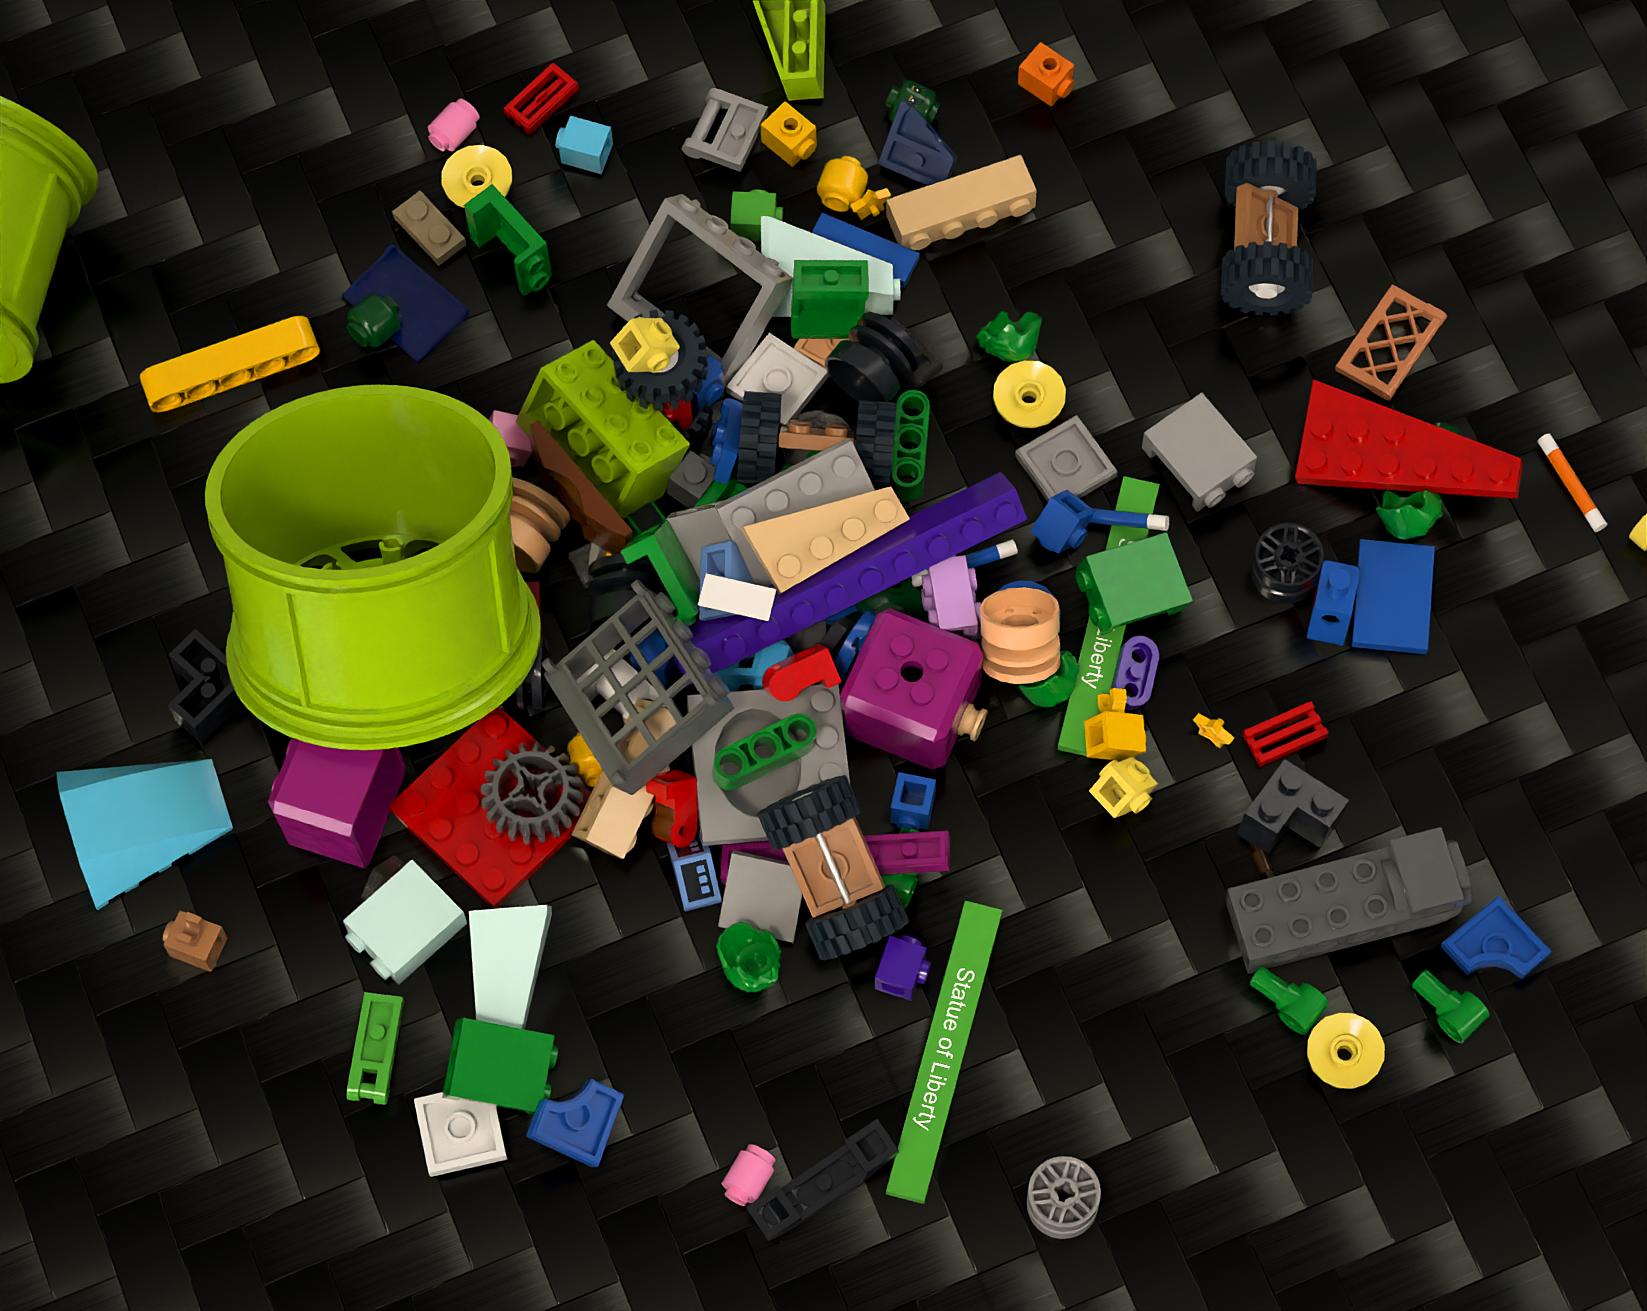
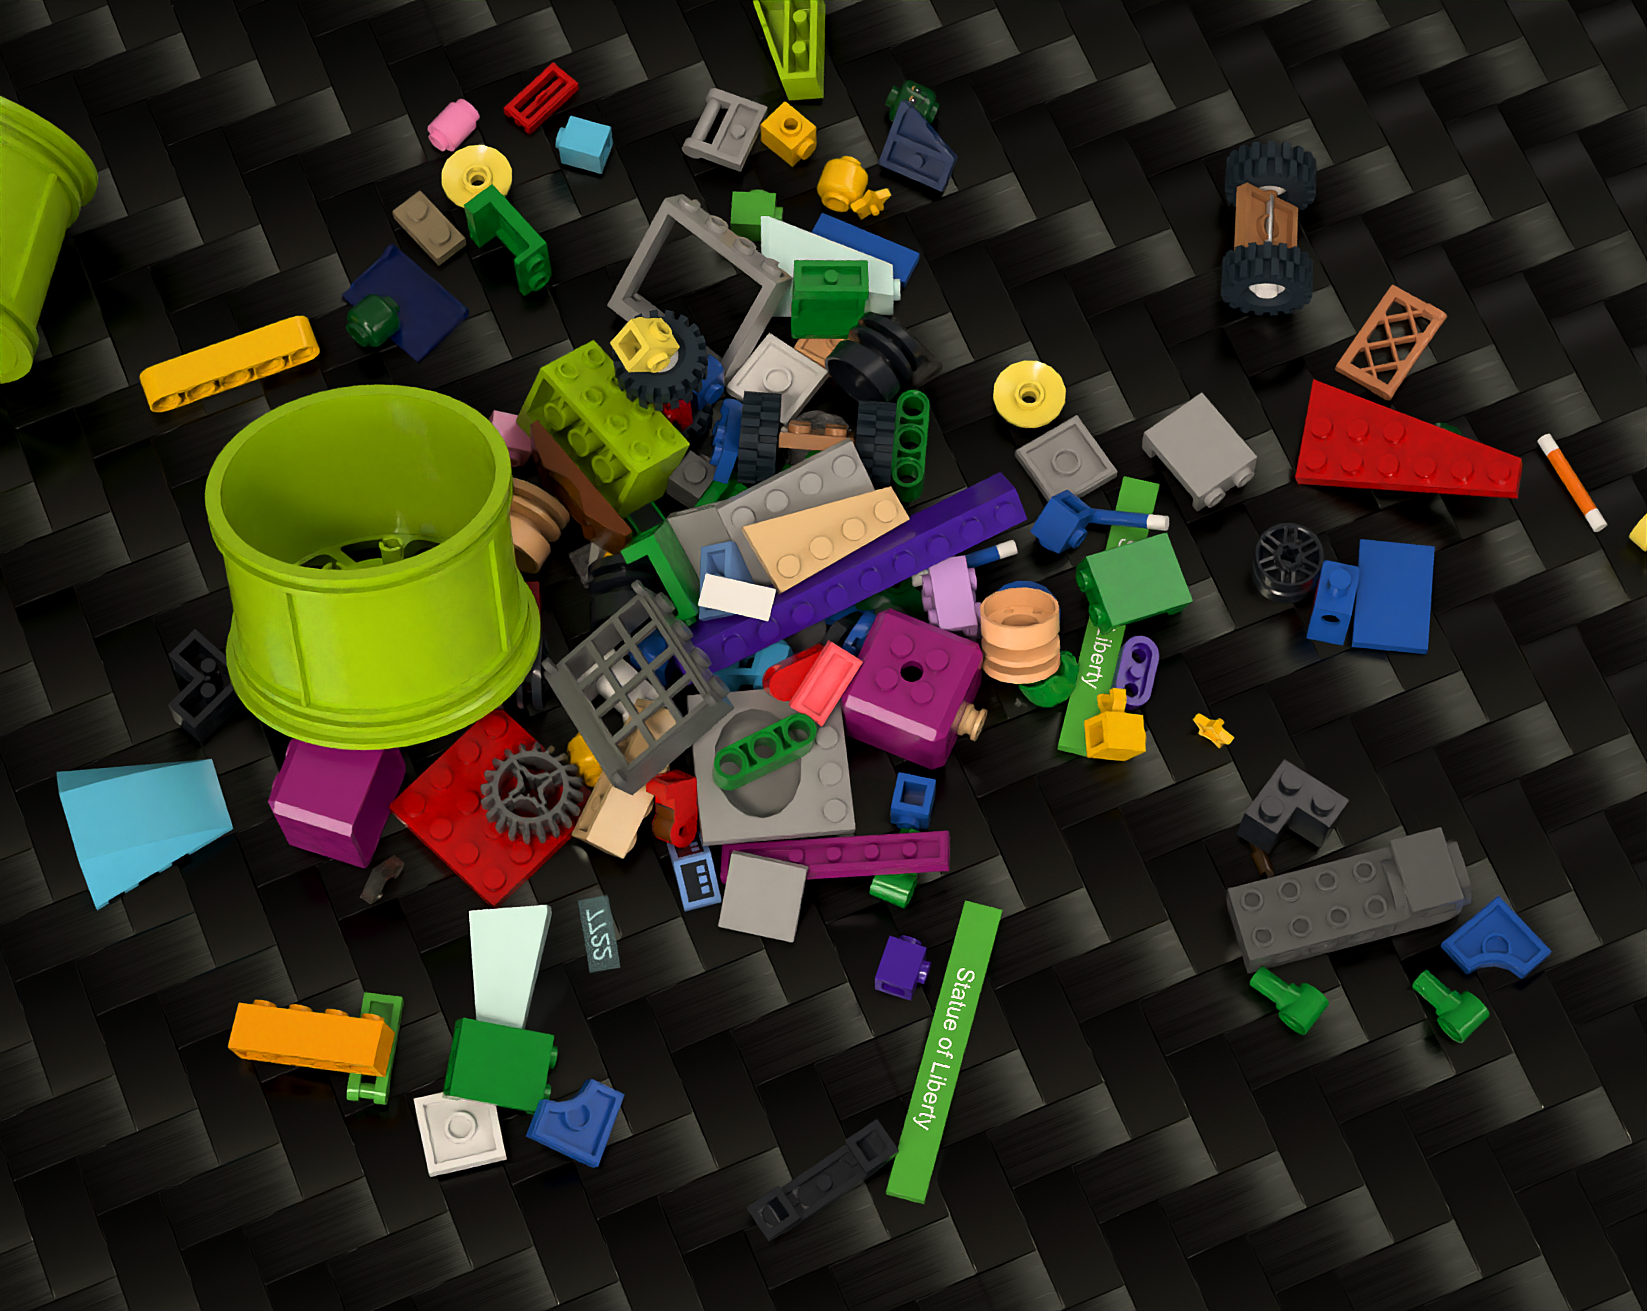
medium nougat brick [163,911,227,972] -> none
light aqua brick [343,860,467,985] -> none
green hair [717,922,782,993] -> none
bright pink brick [722,1144,776,1206] -> none
plate [757,775,909,960] -> none
tan brick [886,155,1037,251] -> none
green hair [976,311,1042,362] -> none
orange brick [1018,42,1075,107] -> none
light grey wheel [1027,1156,1101,1239] -> none
light yellow brick [1089,757,1158,818] -> none
red tile [1243,701,1328,767] -> none
light yellow dish [1307,1013,1385,1089] -> none
green hair [1376,490,1443,540] -> none
none -> light orange brick [228,1000,395,1077]
none -> clear light blue sticker [578,895,620,973]
none -> coral tile [788,640,863,726]

